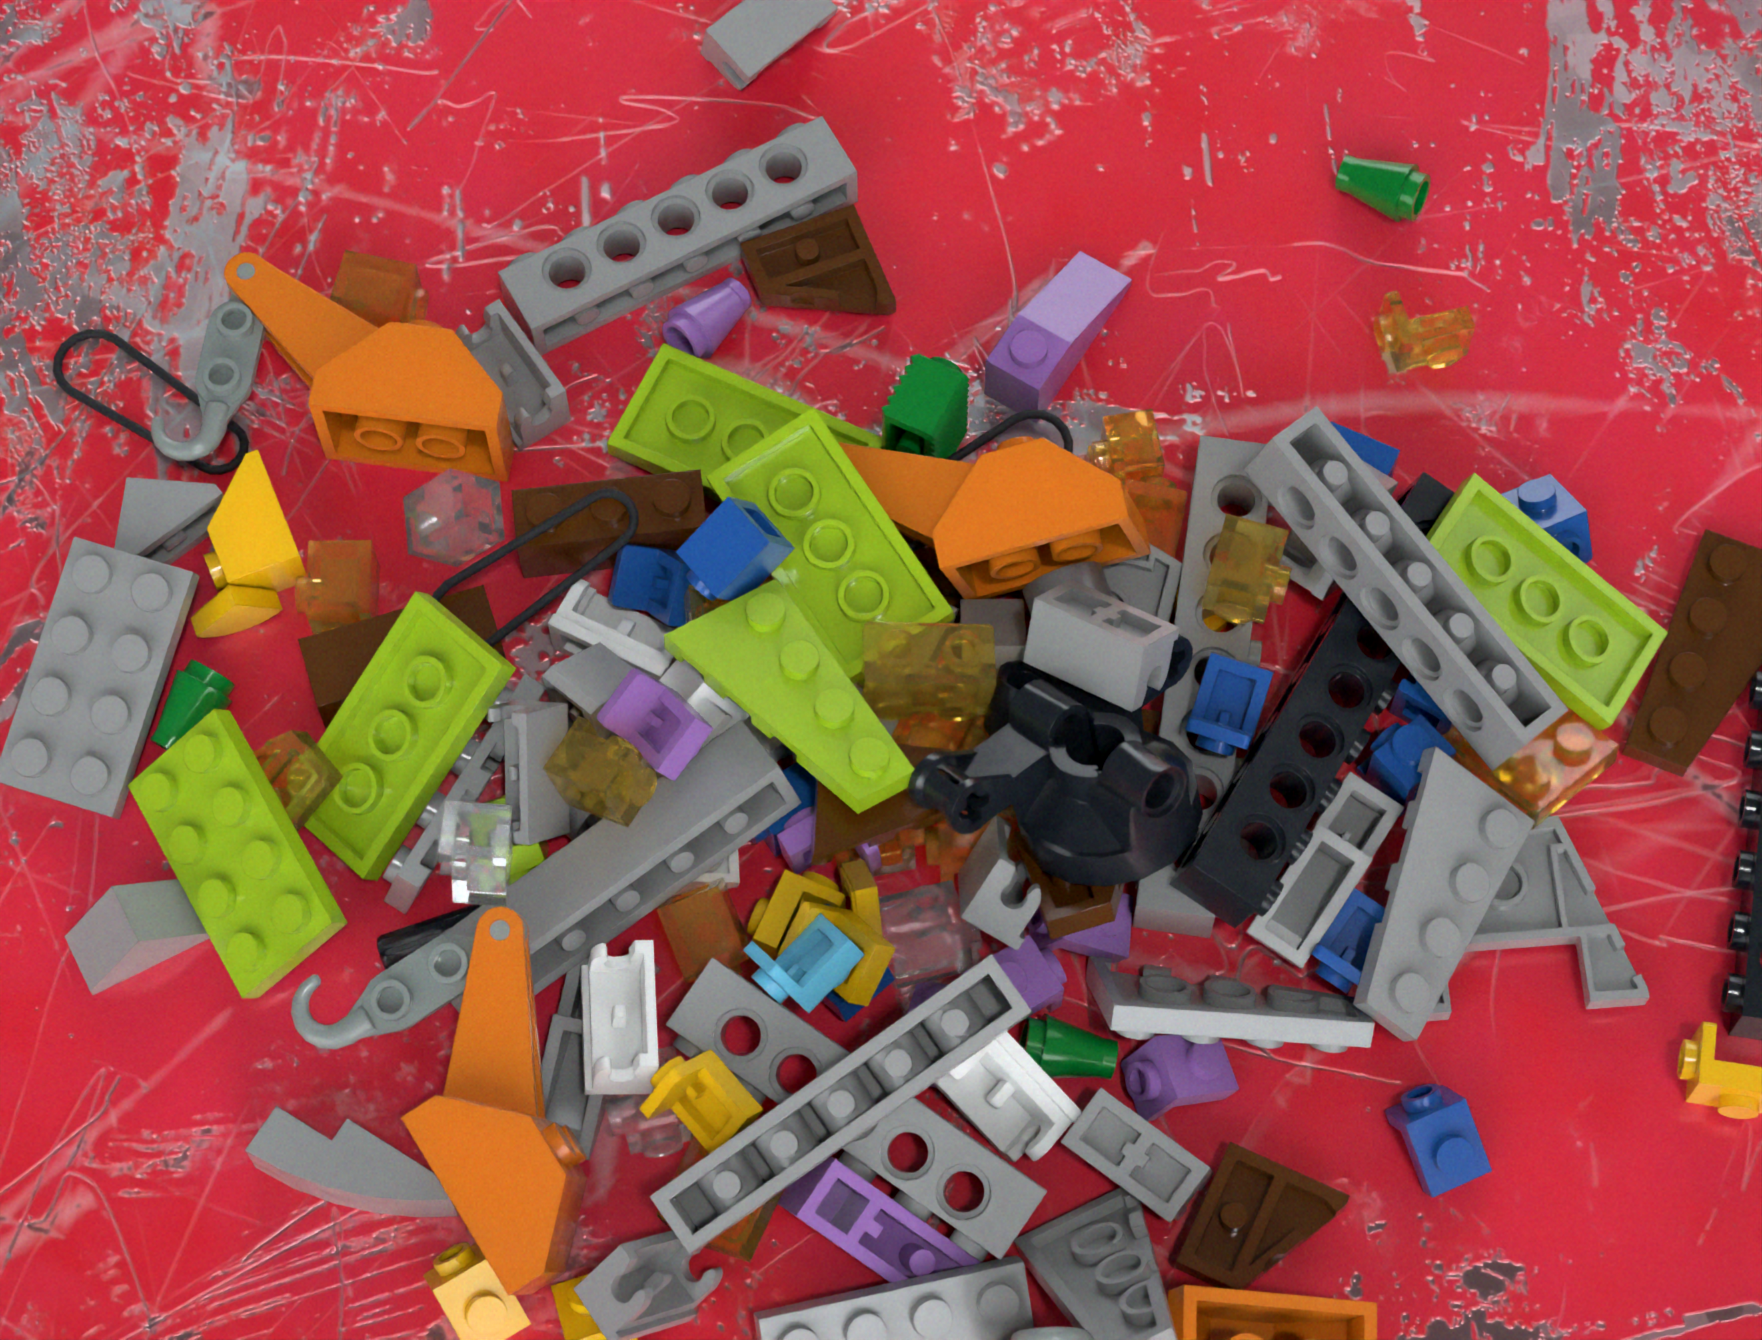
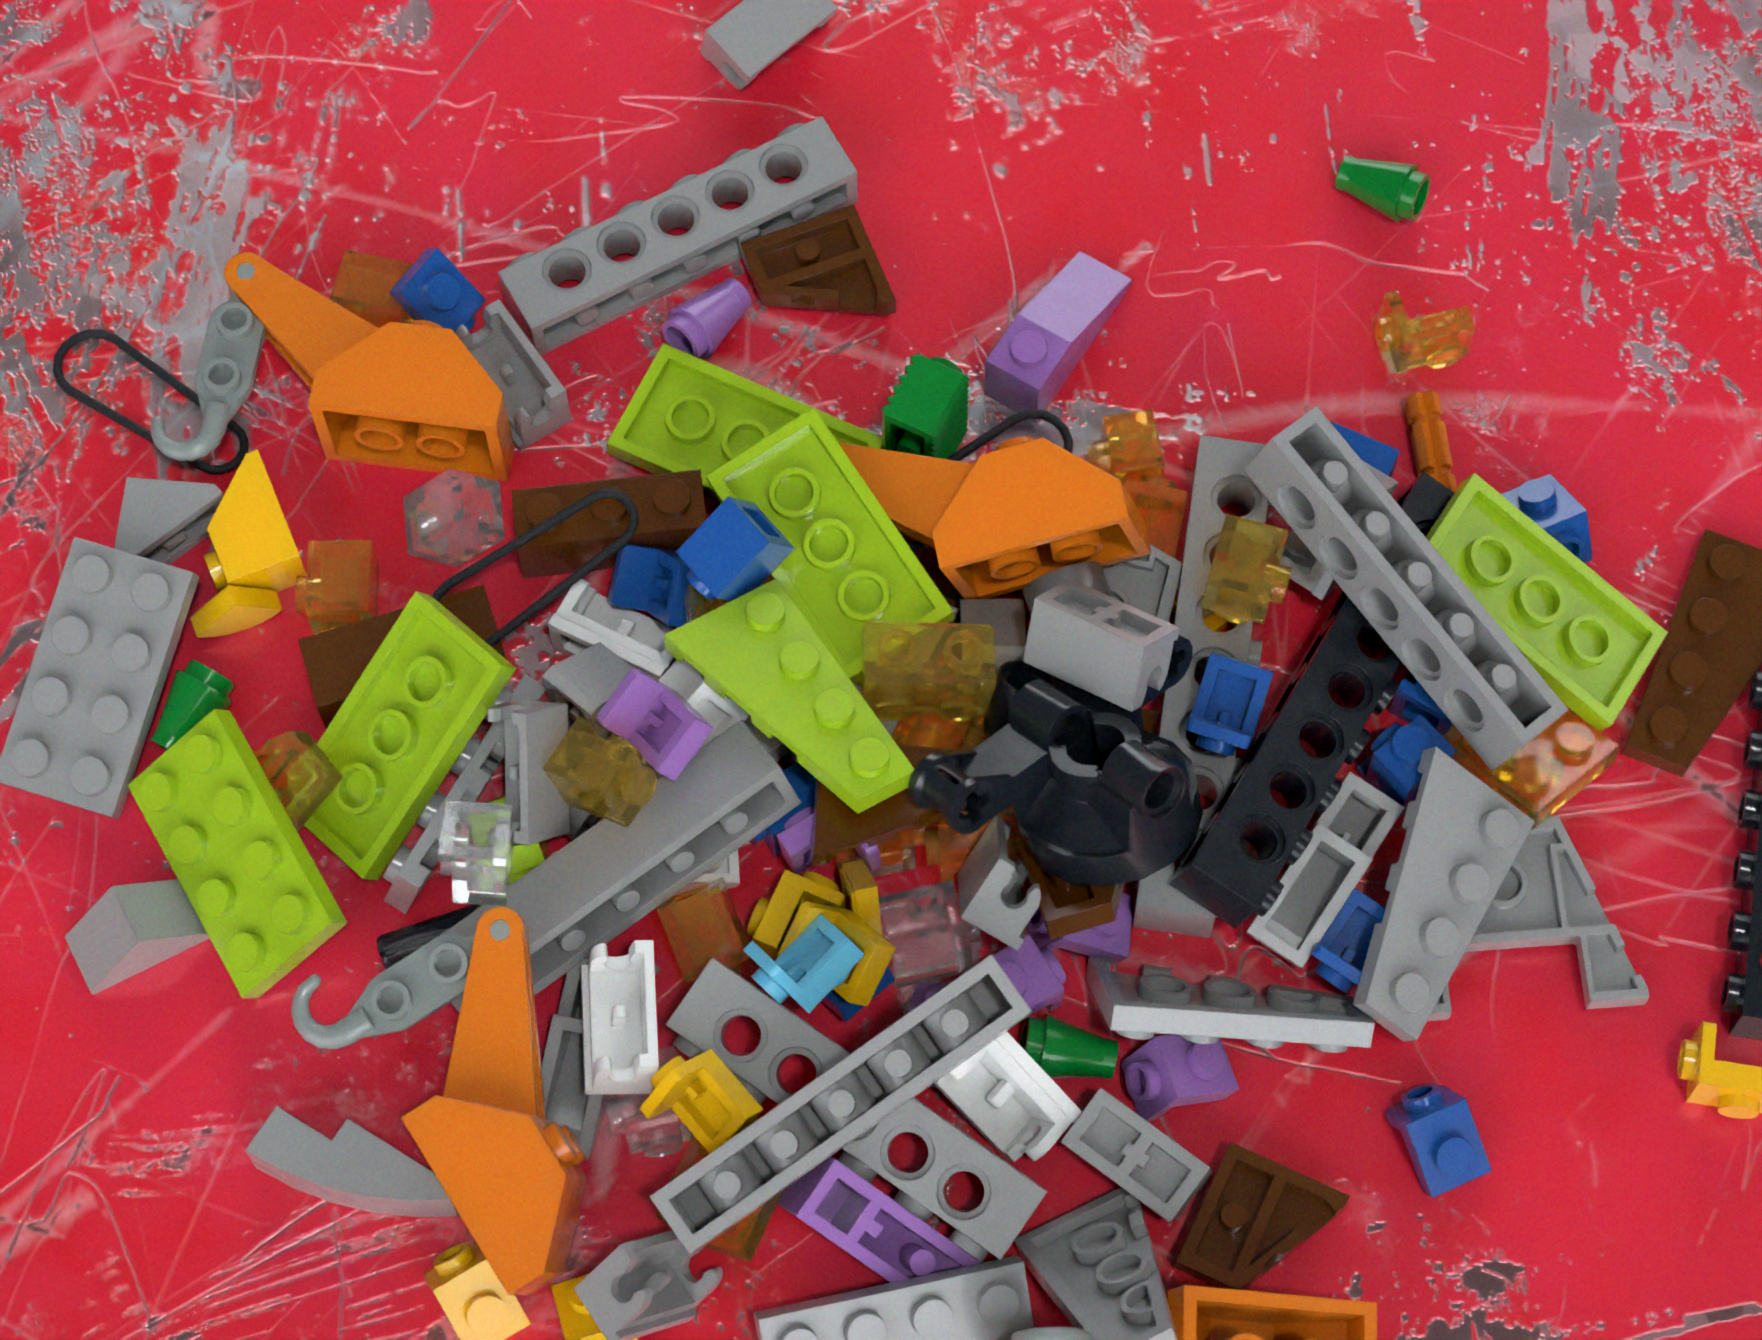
none -> blue bracket [388,248,486,332]
none -> orange axle [1405,390,1457,493]

